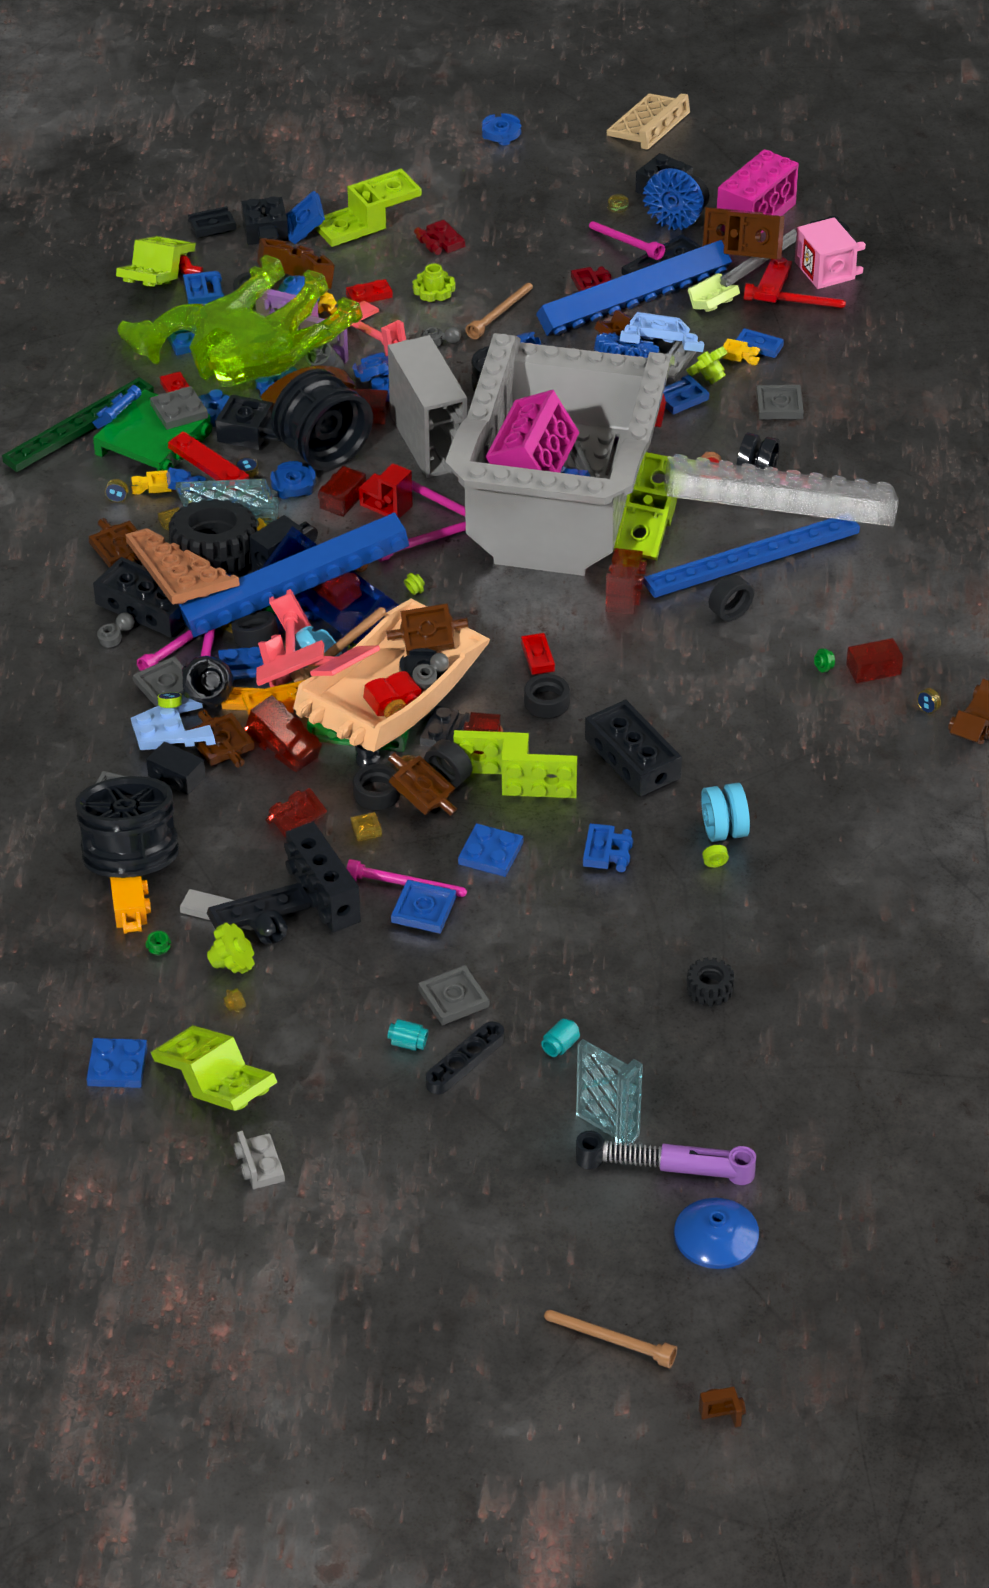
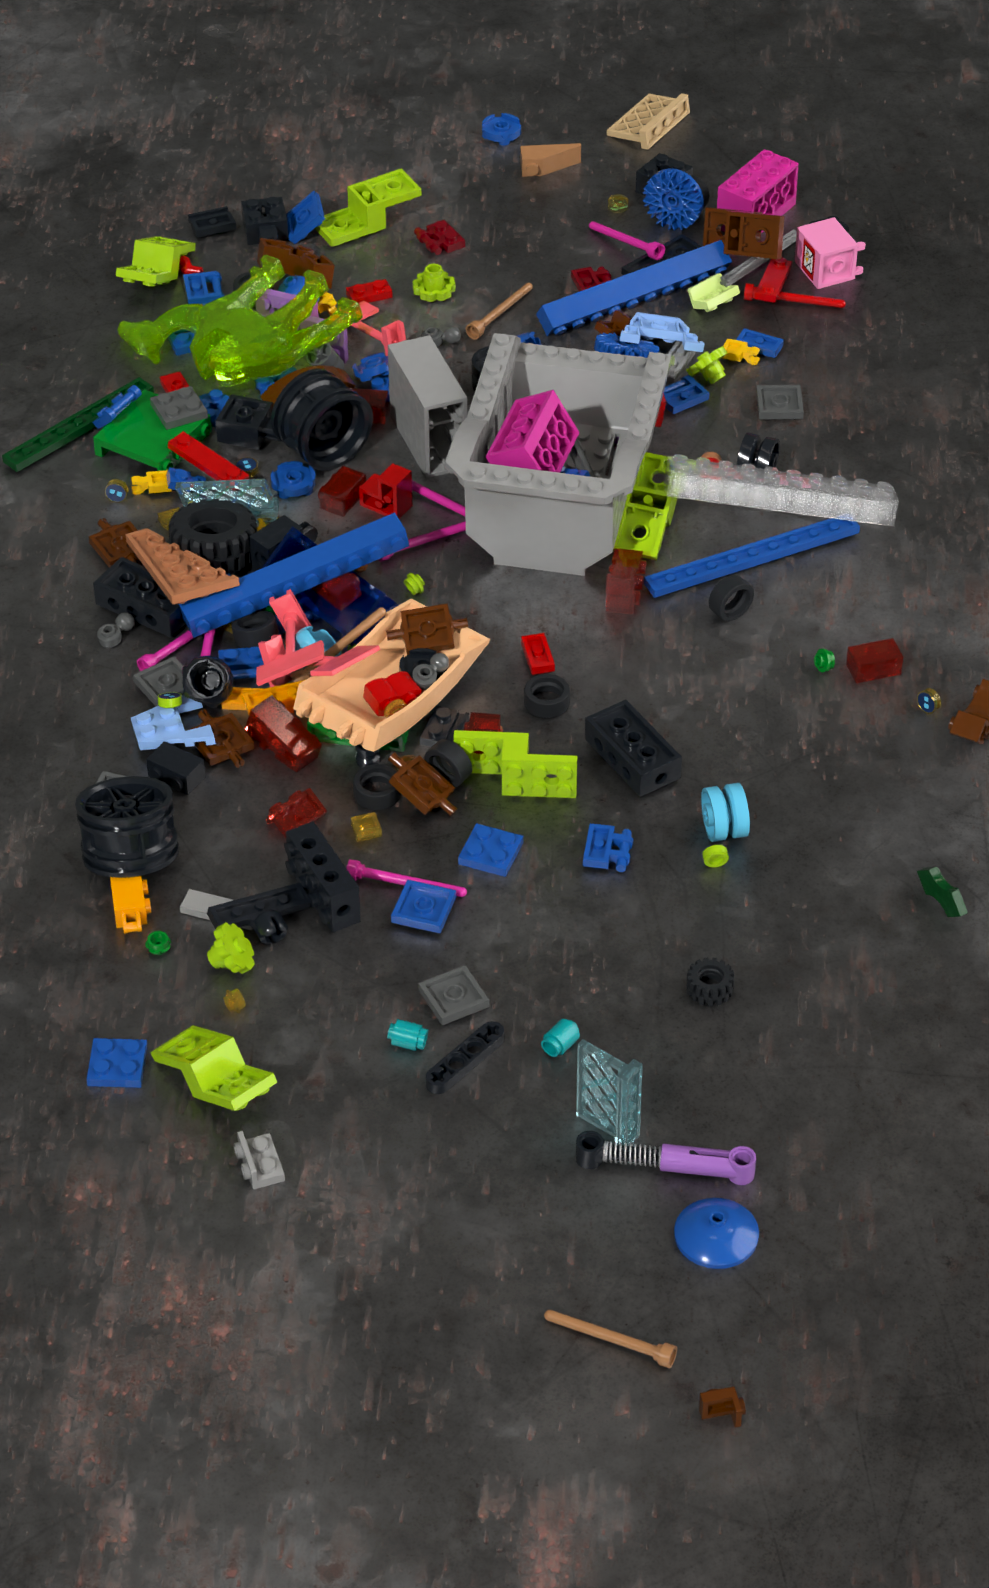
none -> medium nougat slope [520,143,581,177]
none -> dark green tile [917,867,968,917]

